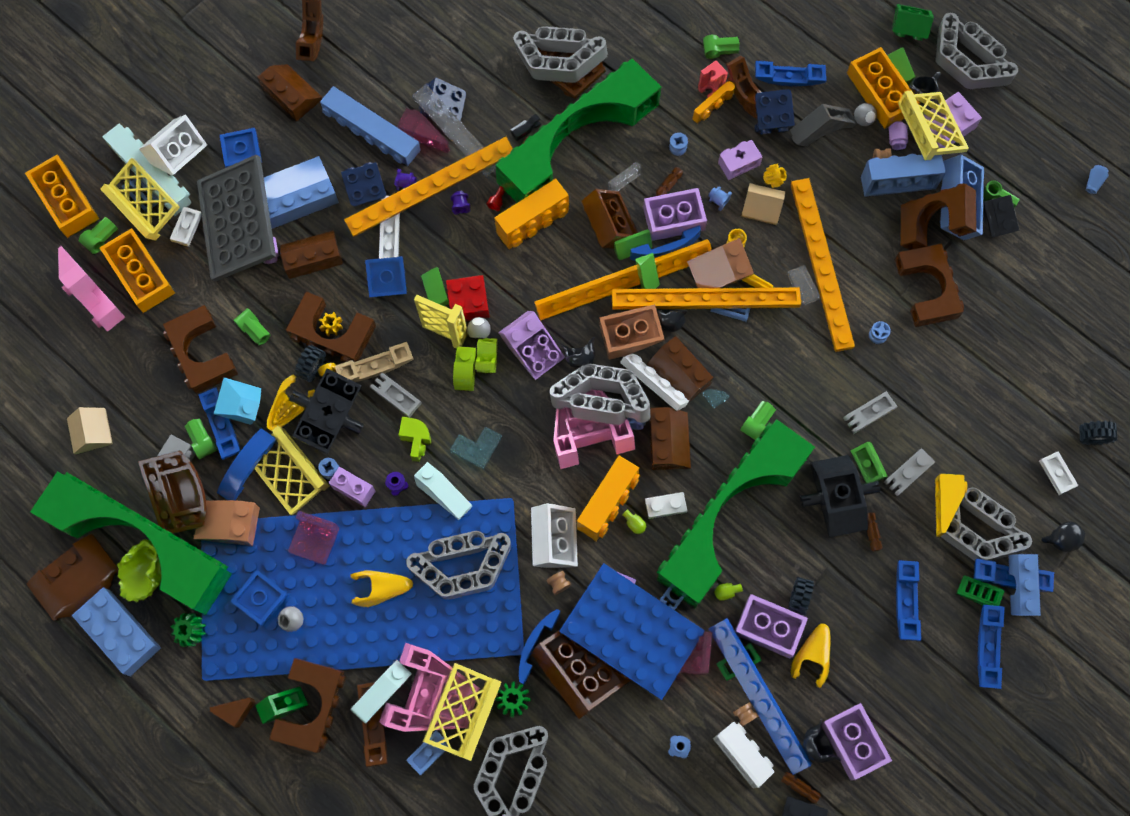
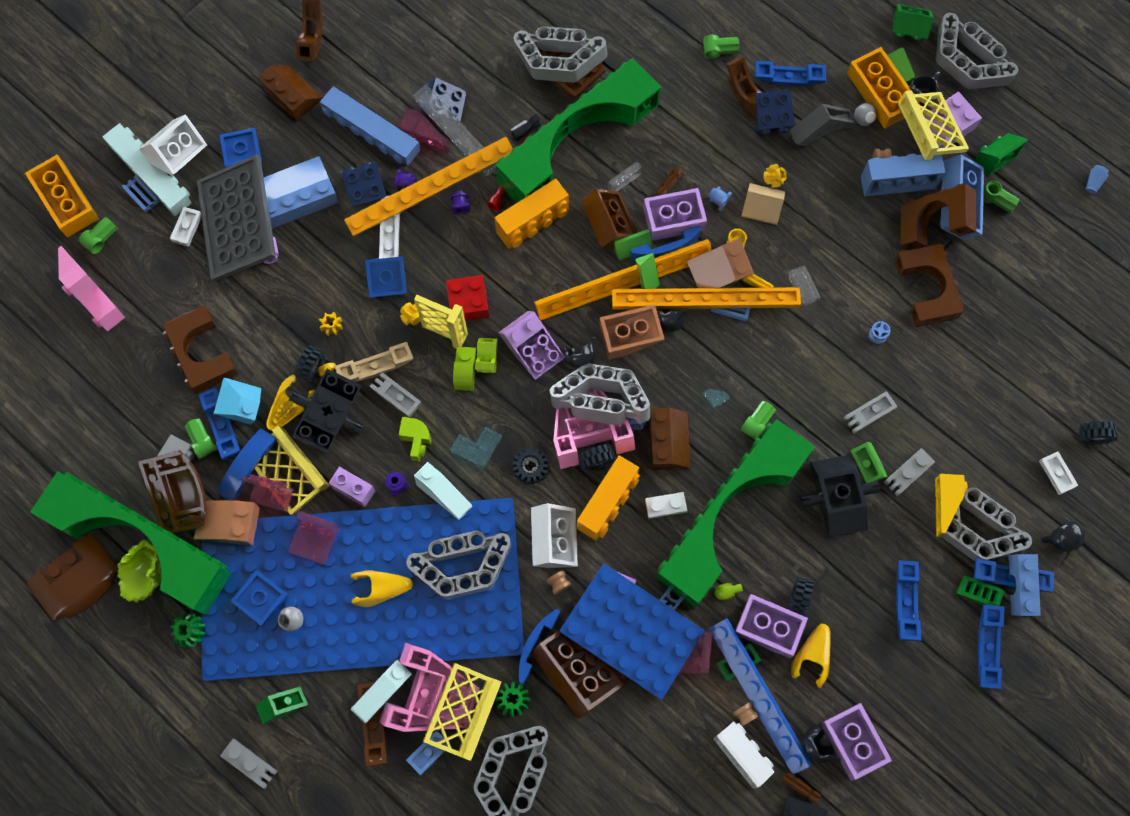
tan slope [67,407,113,454] -> none
medium blue brick [72,587,161,676] -> none
light orange brick [100,228,175,313] -> none
light yellow fence [101,158,180,241] -> none
reddish brown slope [209,697,255,728] -> none
bright green piece [233,308,271,346] -> none
reddish brown arch [269,658,346,753] -> none
reddish brown slope [280,230,343,279] -> none
reddish brown arch [286,291,376,363] -> none
medium blue wheel [318,458,339,480] -> none
bright green slope [421,267,449,306] -> none
light grey piece [467,317,491,338] -> none
white plate [620,353,689,411] -> none
lime cylinder [622,509,646,534] -> none
reddish brown slope [646,336,714,404] -> none
medium blue brick [668,736,691,759] -> none
medium blue wheel [669,133,688,156] -> none
light orange plate [693,81,735,124] -> none
coral hinge [698,60,728,98] -> none
lavender brick [718,140,762,180] -> none
light orange plate [790,178,855,352] -> none
reddish brown axle [867,512,883,551] -> none
lavender brick [889,121,908,150] -> none
black plate [983,195,1020,238] -> none
none -> light grey hinge [220,739,277,789]
none -> clear pink bracket [242,474,293,512]
none -> yellow gear [400,302,420,326]
none -> black bush [513,447,548,485]
none -> black bush [578,444,616,473]
none -> green slope [975,133,1028,176]

